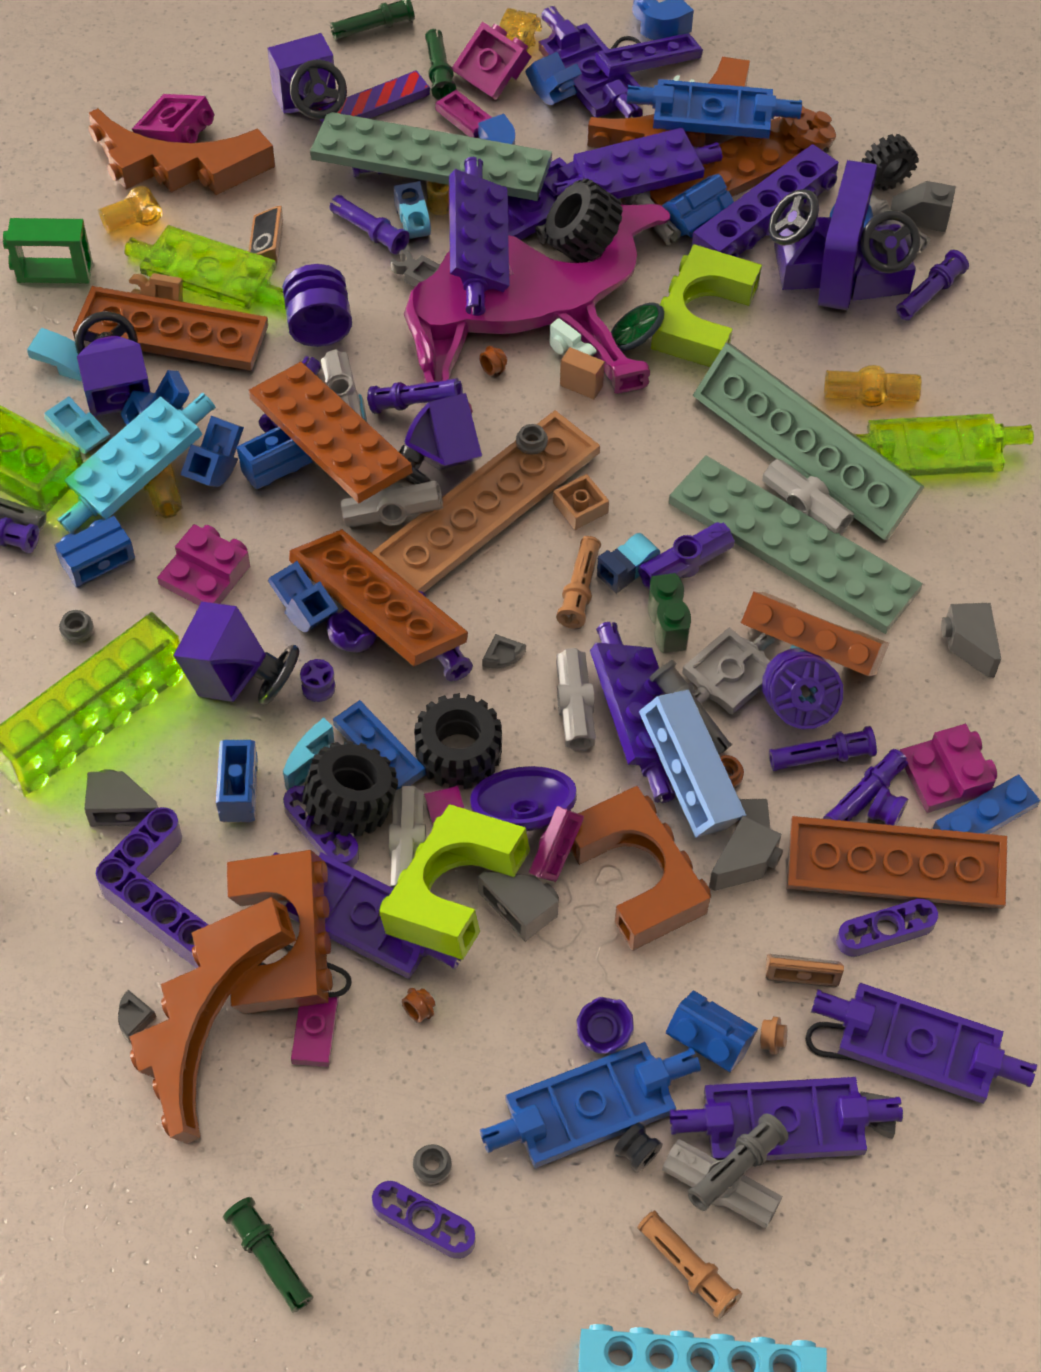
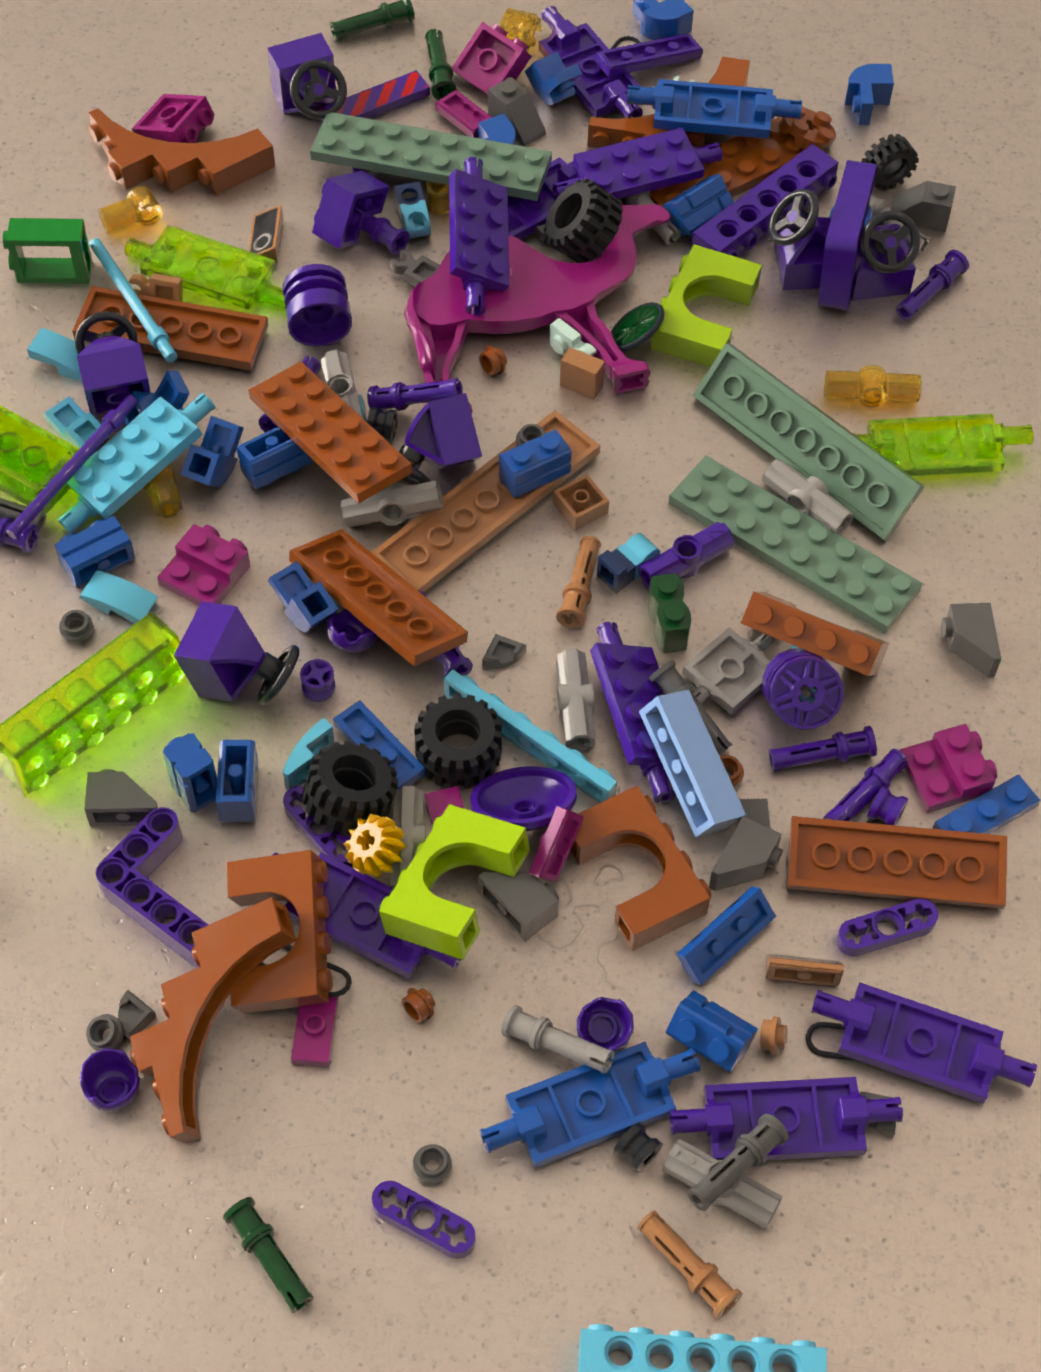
none -> dark purple bar [6,395,138,539]
none -> medium azure slope [79,570,158,627]
none -> dark purple hair [79,1048,140,1112]
none -> dark grey plate [86,1014,124,1051]
none -> medium azure bar [89,238,177,363]
none -> blue brick [163,733,217,812]
none -> dark purple brick [312,170,390,249]
none -> yellow gear [343,814,407,878]
none -> black wheel [367,406,398,442]
none -> medium azure plate [444,669,617,803]
none -> dark grey slope [488,77,546,146]
none -> blue brick [499,430,572,498]
none -> light grey pin [501,1005,615,1074]
none -> blue plate [676,886,776,985]
none -> blue brick [845,64,894,125]

